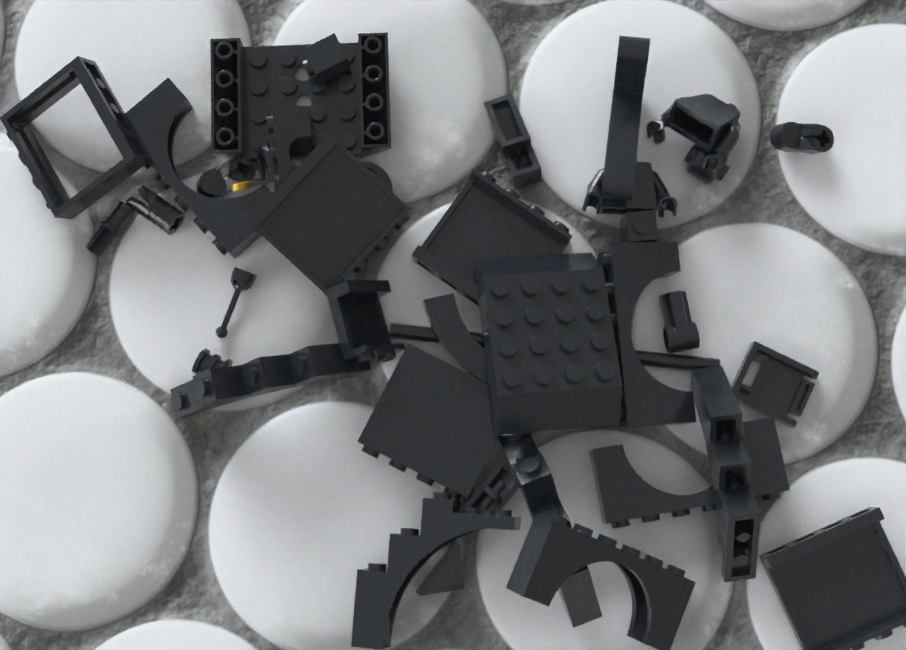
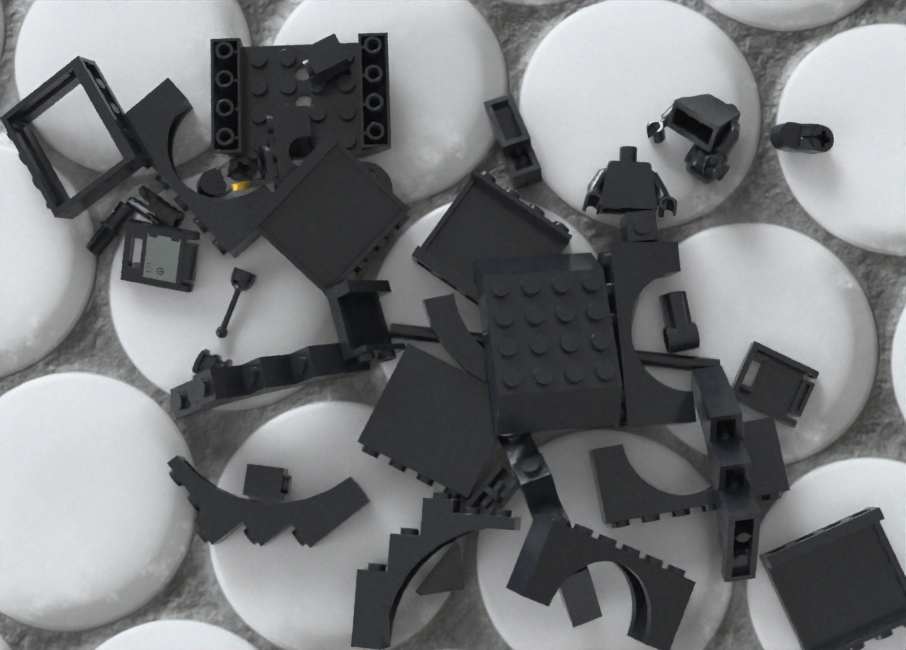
black beam [601,36,650,200] -> none
none -> black container [120,219,200,292]
none -> black arch [167,455,371,548]
none -> black brick [243,464,292,500]

